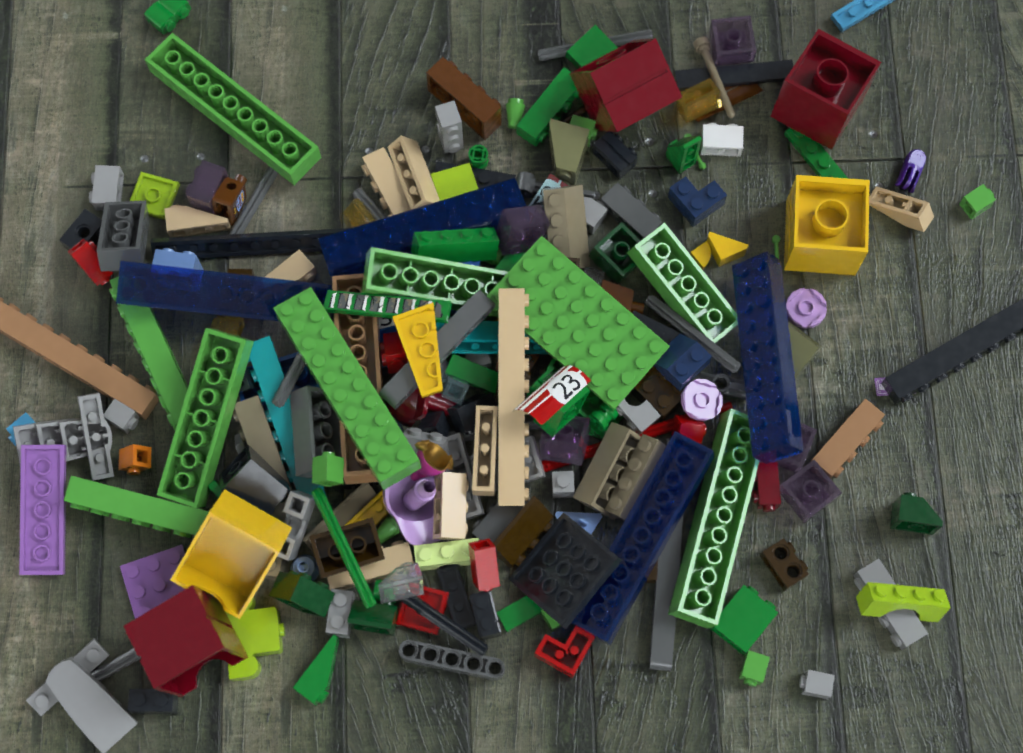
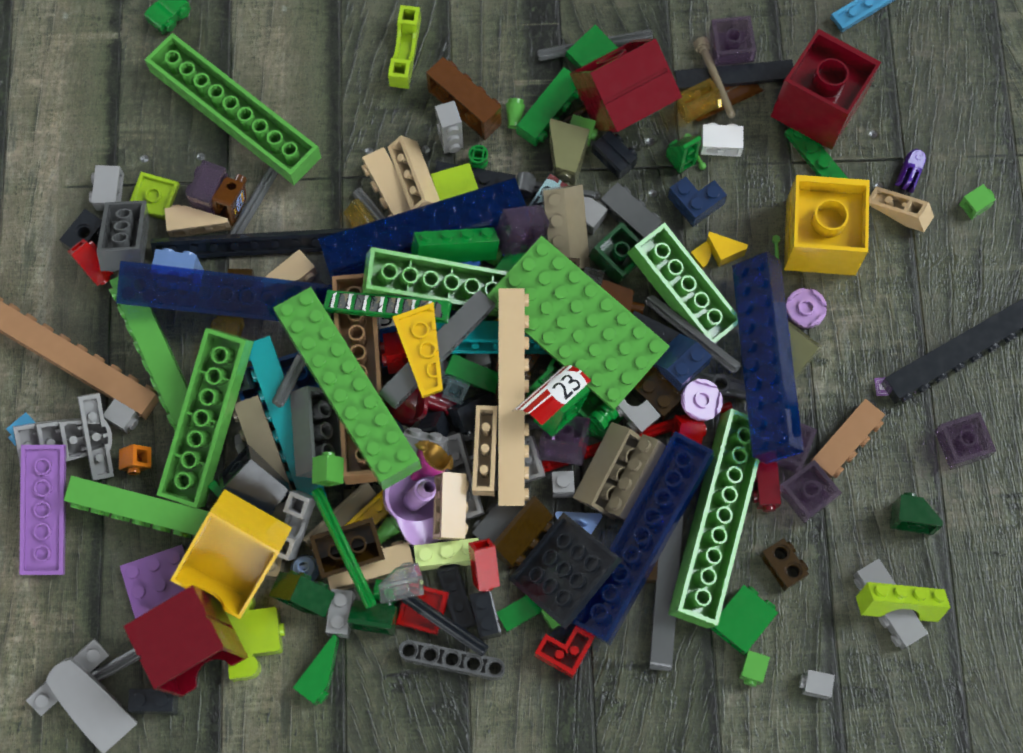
none -> lime arch [388,5,421,89]
none -> clear purple brick [935,412,996,470]

